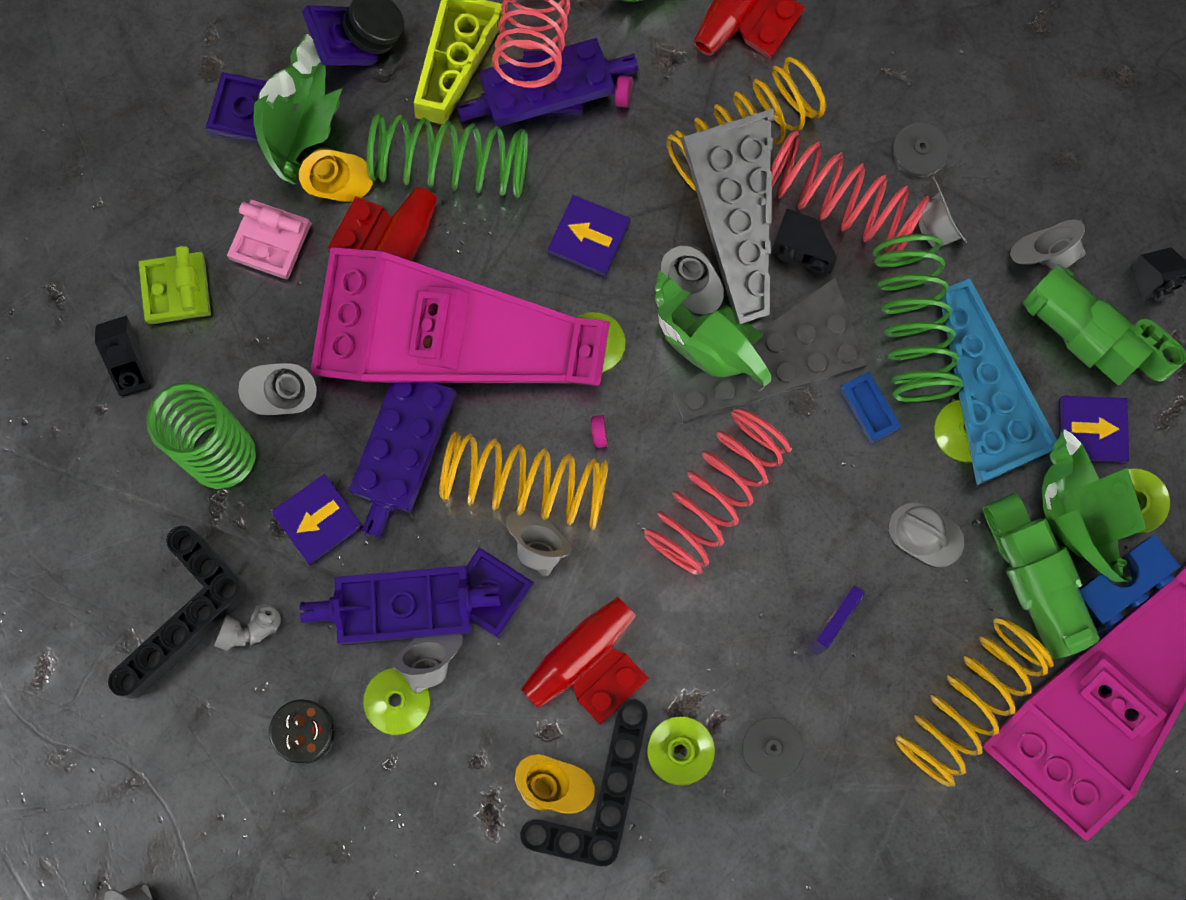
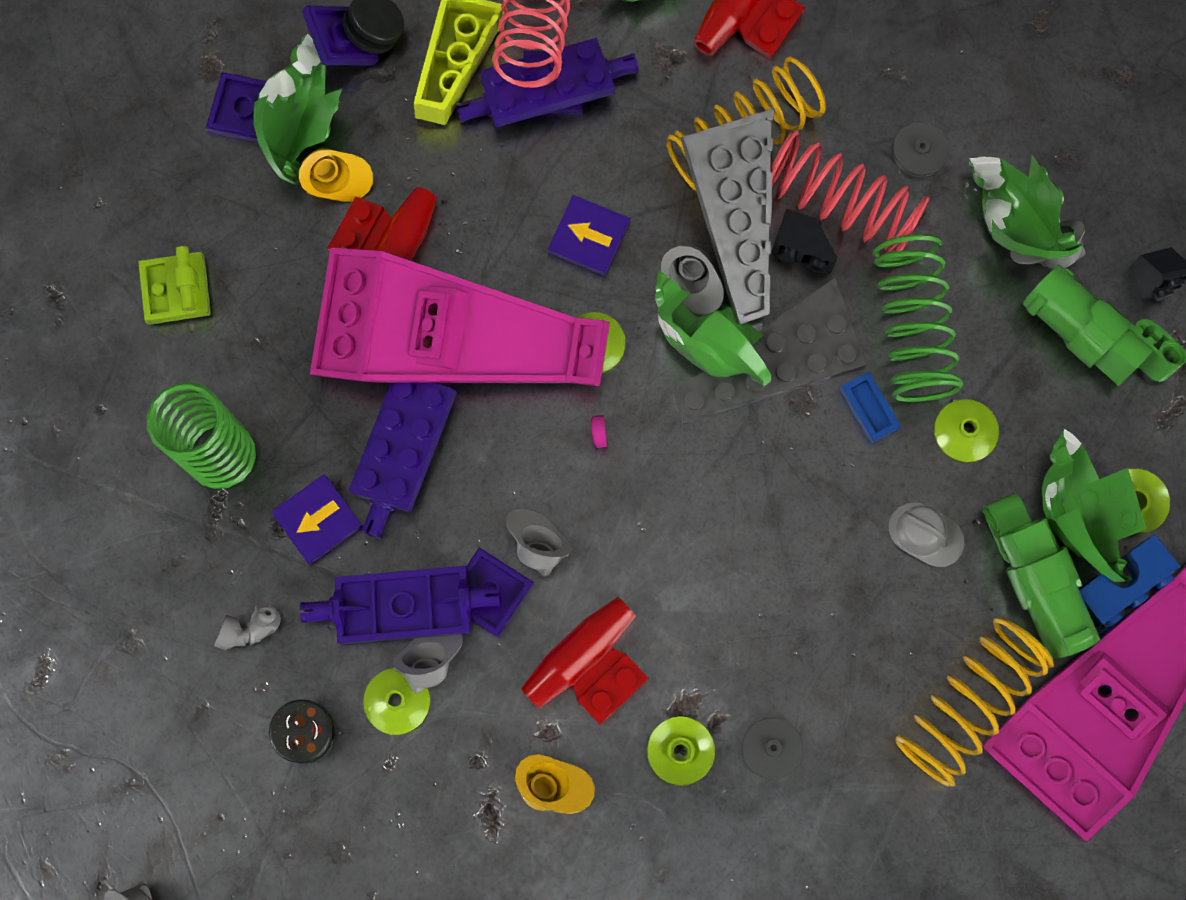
black slope [95,315,150,396] -> none
black beam [108,525,247,699] -> none
bright pink plate [227,199,311,280] -> none
light grey piece [238,363,317,415] -> none
bright green piece [367,112,528,198] -> none
yellow piece [439,431,609,530] -> none
black beam [520,699,648,867] -> none
dark pink tile [615,75,633,108] -> none
coral piece [644,409,791,575] -> none
dark purple tile [808,585,864,654] -> none
light grey piece [918,176,968,247] -> none
dark azure wing [940,279,1057,485] -> none
dark purple tile [1060,396,1129,463] -> none
none -> bright green animal [969,155,1083,258]

